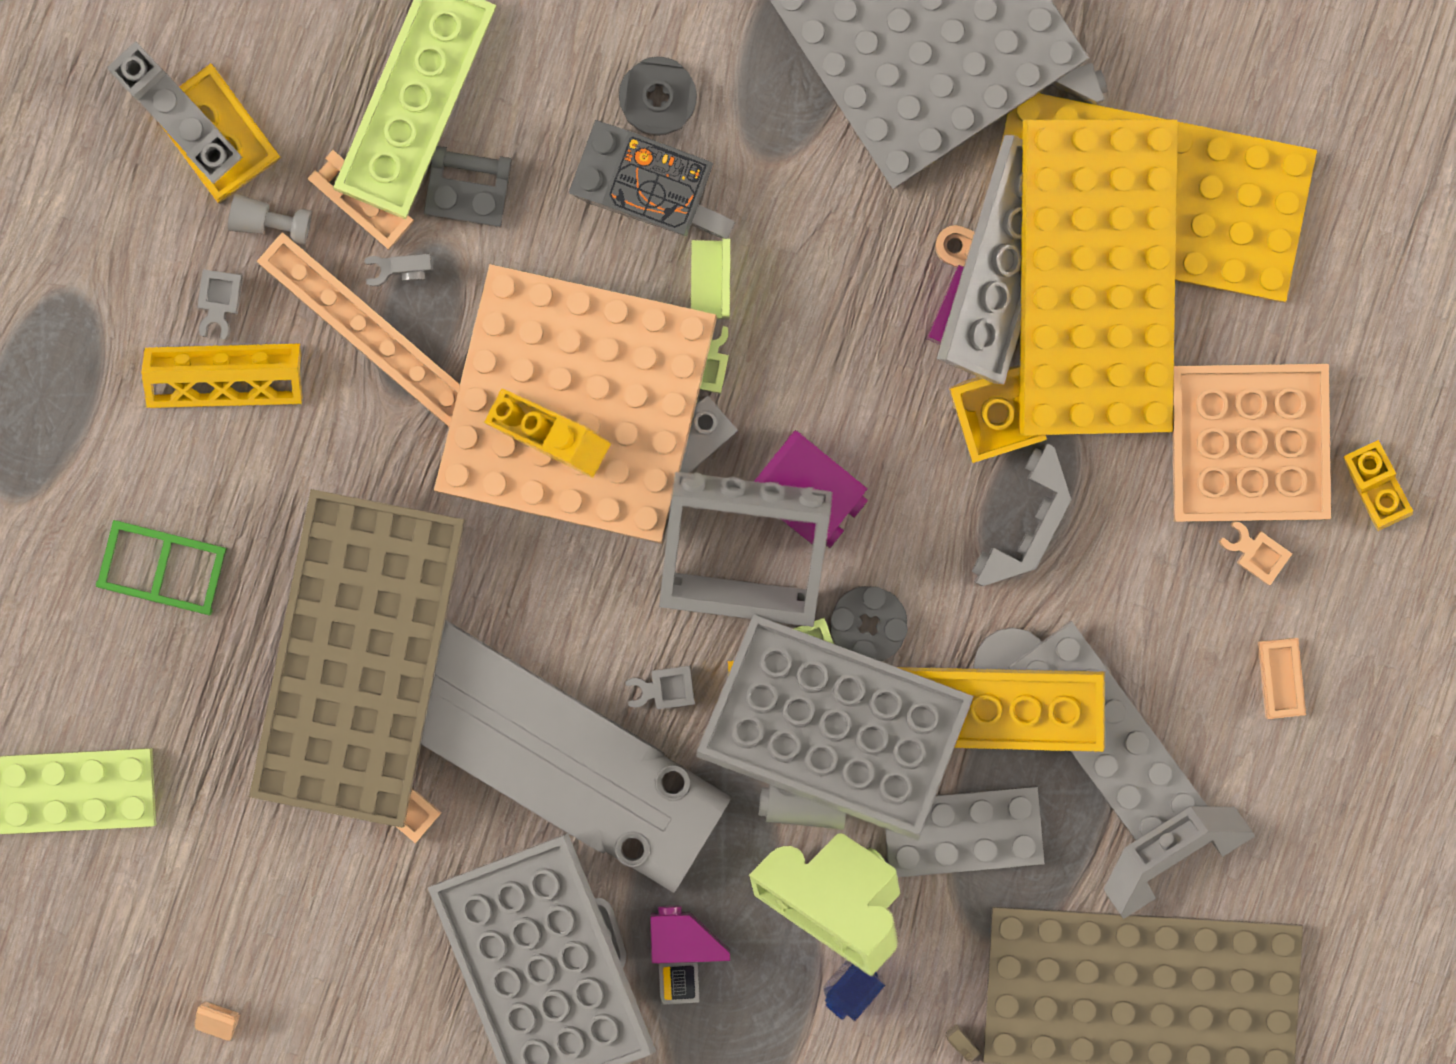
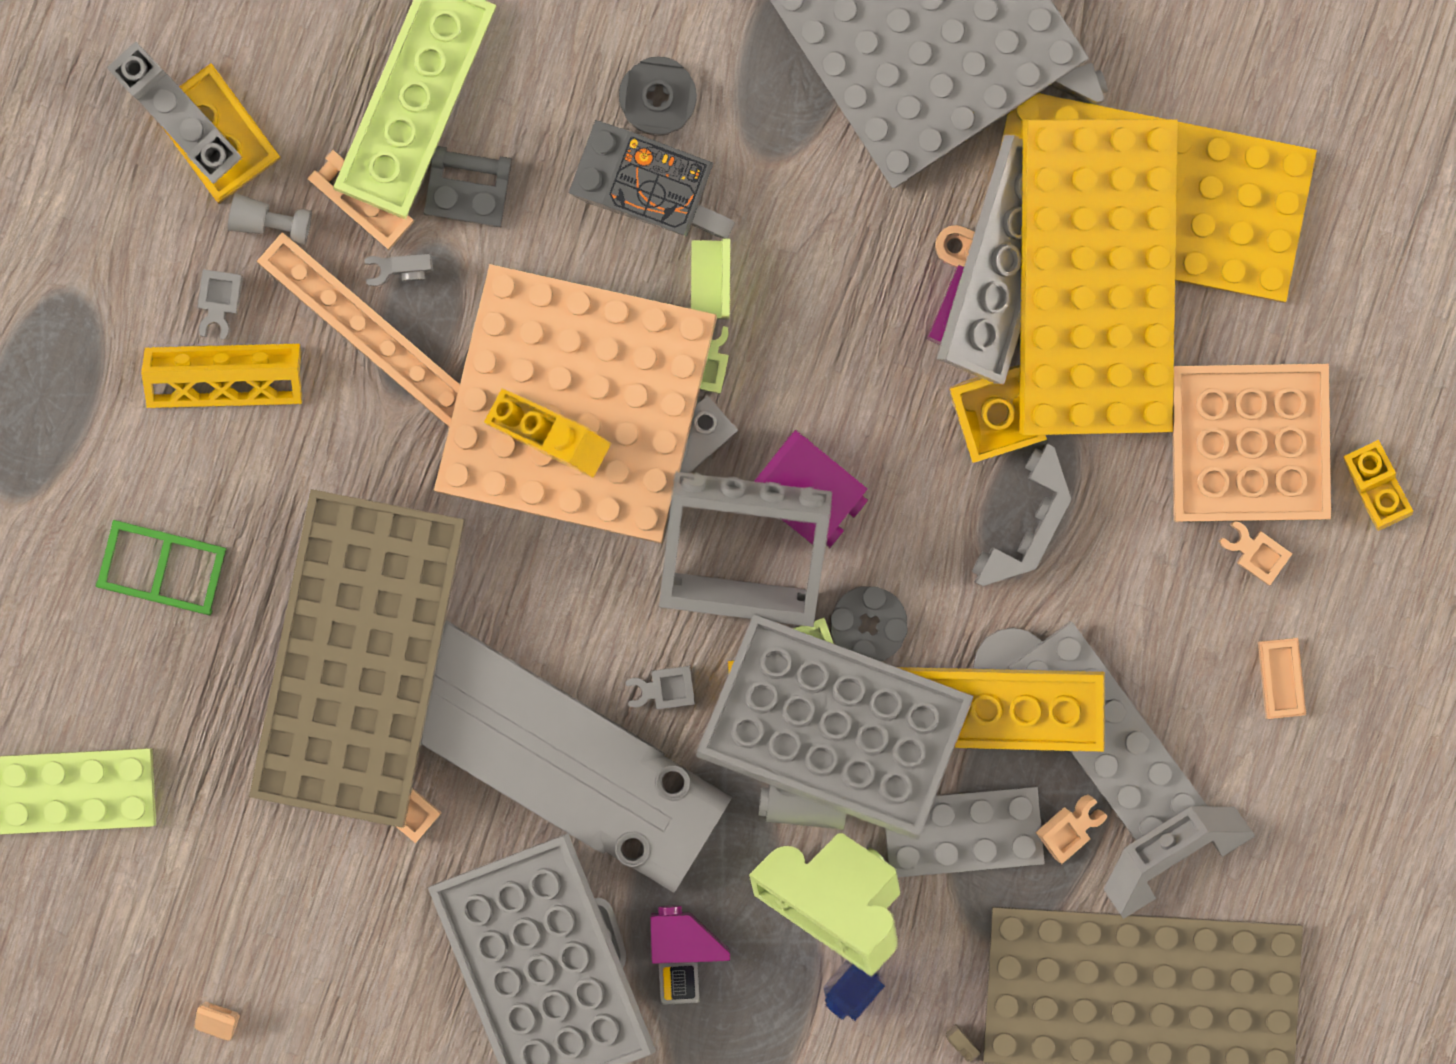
none -> light nougat plate [1035,795,1107,864]

